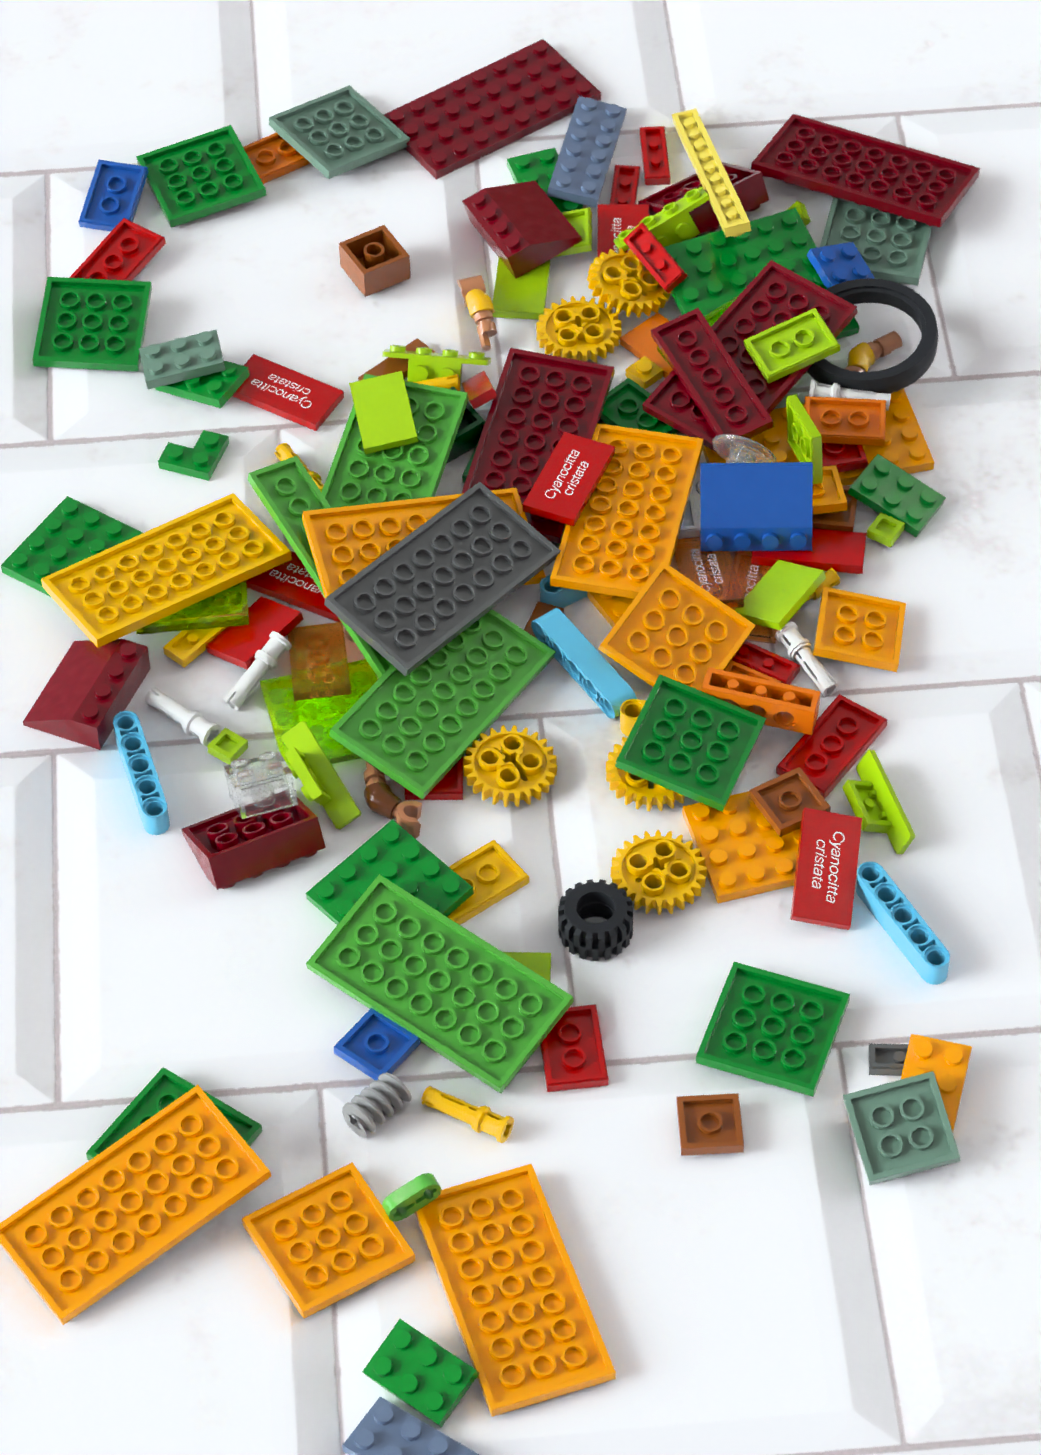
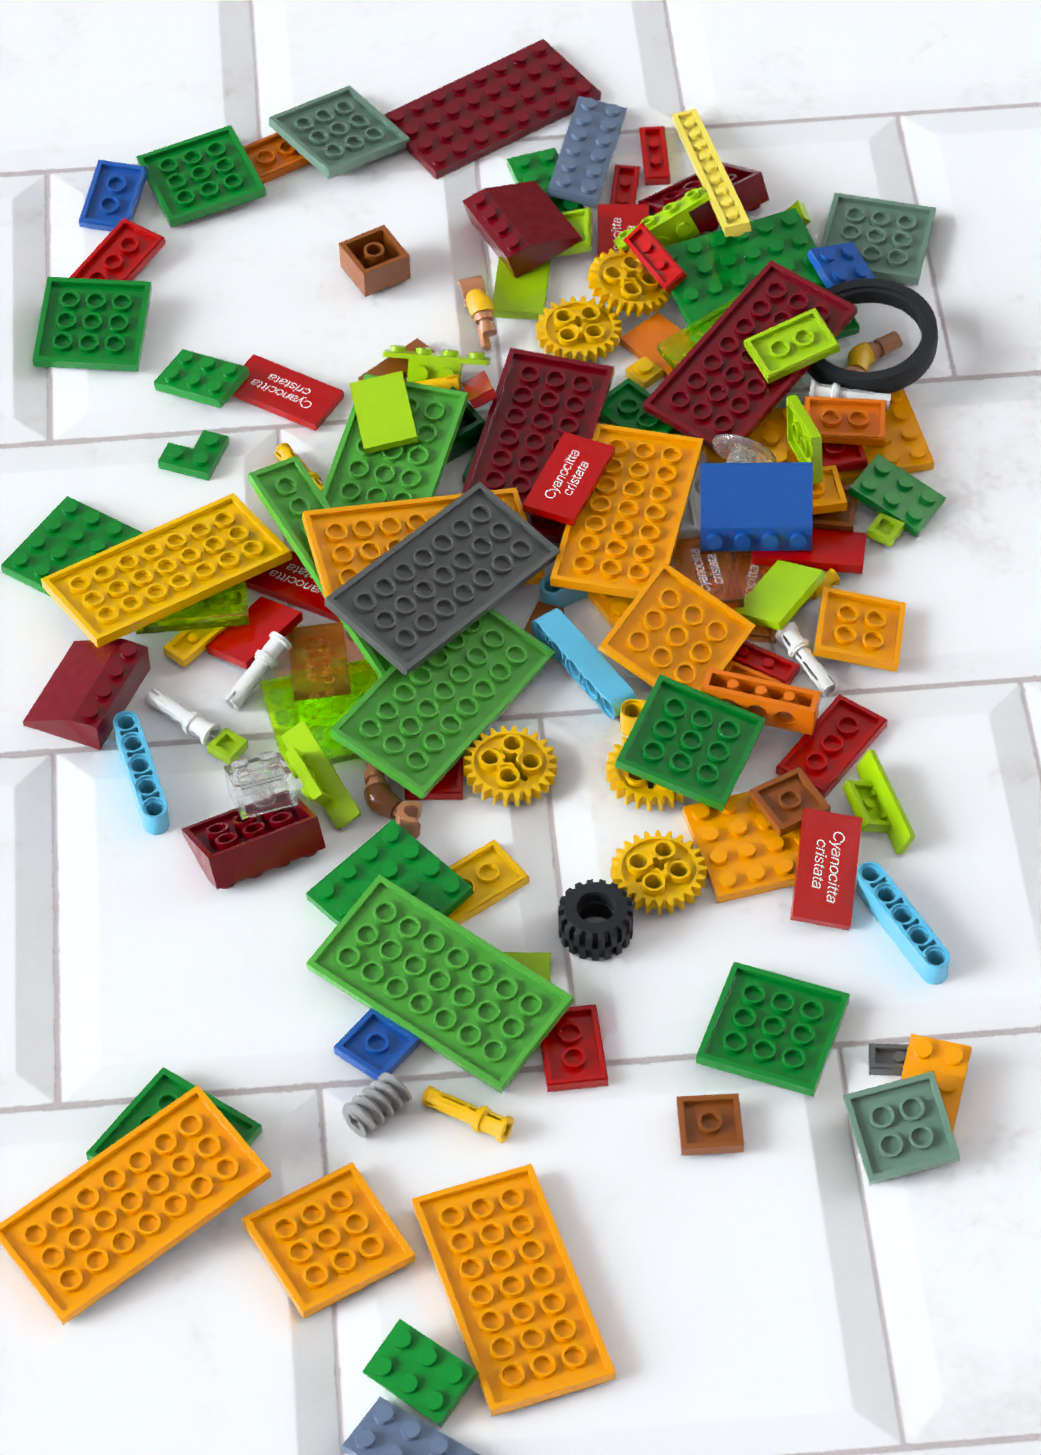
sand green plate [139,329,226,389] -> none
bright green beam [382,1173,441,1221] -> none
dark red plate [651,308,774,450] -> none
dark red plate [751,114,980,228] -> none

